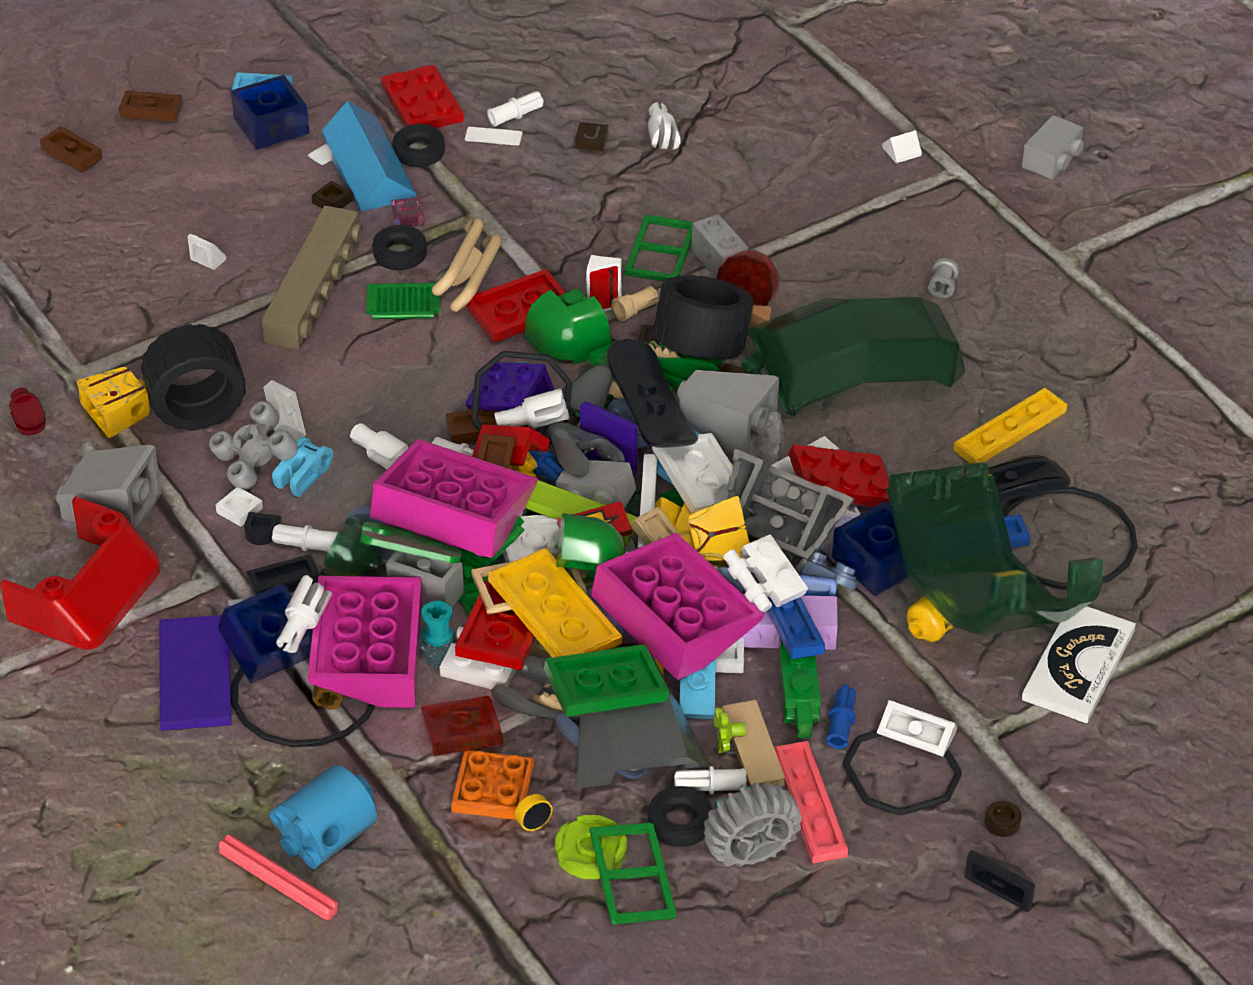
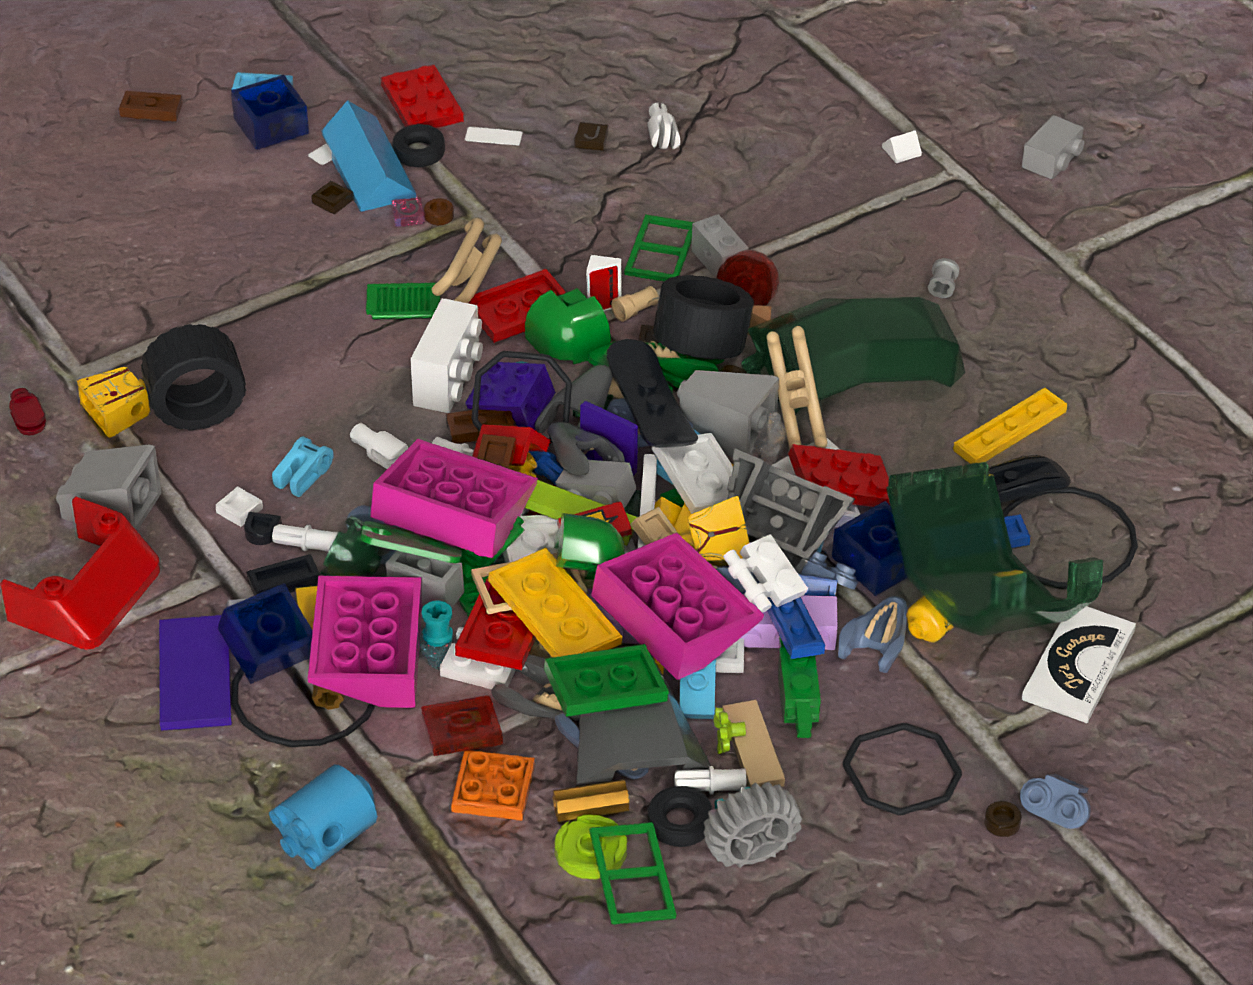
reddish brown plate [40,126,103,172] -> none
white slope [188,234,226,270] -> none
light grey gear [209,401,298,491] -> none
coral axle [218,835,339,920] -> none
dark tan brick [262,206,363,350] -> none
white plate [263,380,306,441] -> none
white arm [276,575,333,653] -> none
black tyre [372,225,427,270] -> none
white axle [487,91,544,127] -> none
white arm [494,388,569,429] -> none
tile [515,794,552,831] -> none
coral tile [774,741,848,864] -> none
blue axle [826,684,857,749] -> none
white slope [877,700,957,757] -> none
black slope [964,850,1035,912] -> none
none -> white brick [411,298,483,413]
none -> reddish brown tile [424,198,454,225]
none -> pearl gold axle [553,780,630,822]
none -> tan piece [766,326,828,450]
none -> sand blue animal [838,596,907,673]
none -> sand blue bracket [1020,774,1091,829]

